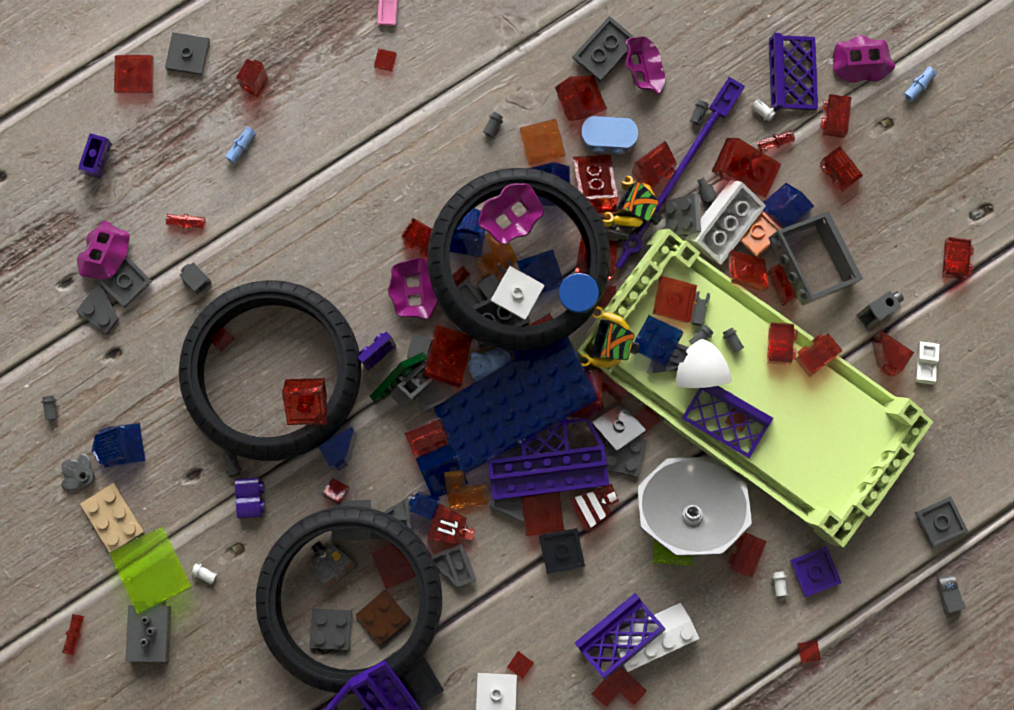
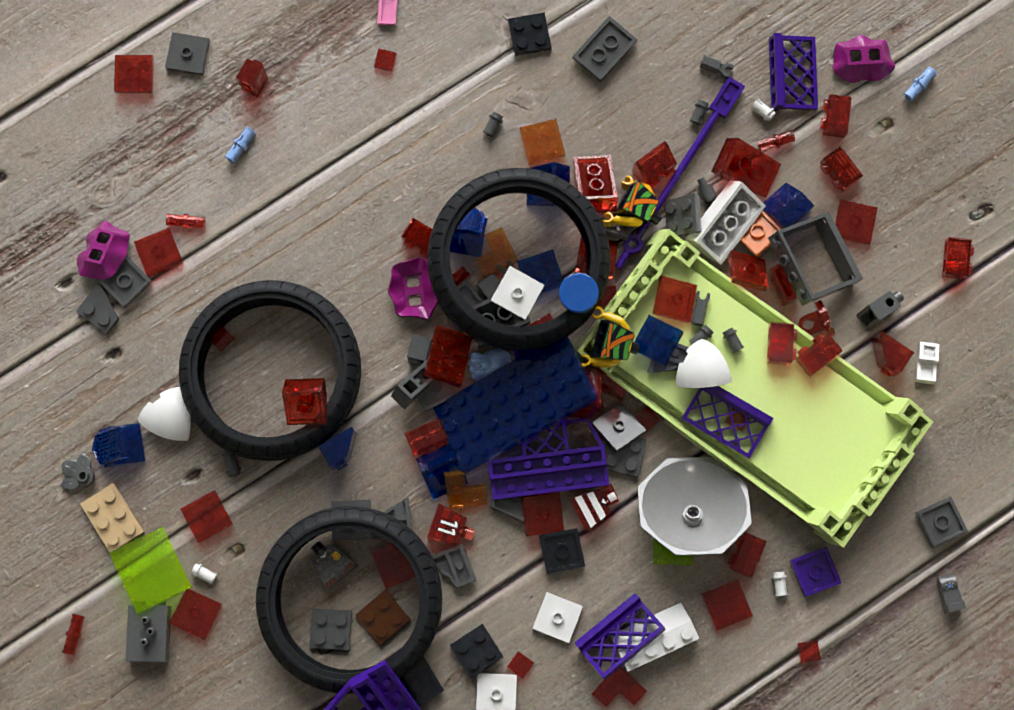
dark grey pin [41,396,57,420] -> none
dark purple brick [78,133,112,179] -> none
dark grey brick [179,262,211,295] -> none
dark purple brick [235,478,266,519] -> none
clear red tile [322,478,350,504] -> none
dark purple plate [358,331,396,371] -> none
dark green wing [370,352,427,402] -> none
clear blue brick [409,491,441,519] -> none
magenta piece [478,183,544,245] -> none
clear red slope [555,75,607,121] -> none
light blue brick [581,116,638,155] -> none
magenta piece [626,36,665,95] -> none
none -> clear red plate [134,228,184,277]
none -> white brick [138,387,191,441]
none -> clear red plate [169,587,222,640]
none -> clear red plate [180,490,234,543]
none -> black plate [450,624,504,679]
none -> black plate [508,12,551,56]
none -> white plate [532,592,583,643]
none -> dark grey bar [700,55,734,79]
none -> clear red plate [701,579,753,630]
none -> clear red tile [798,300,835,338]
none -> clear red plate [835,199,878,245]

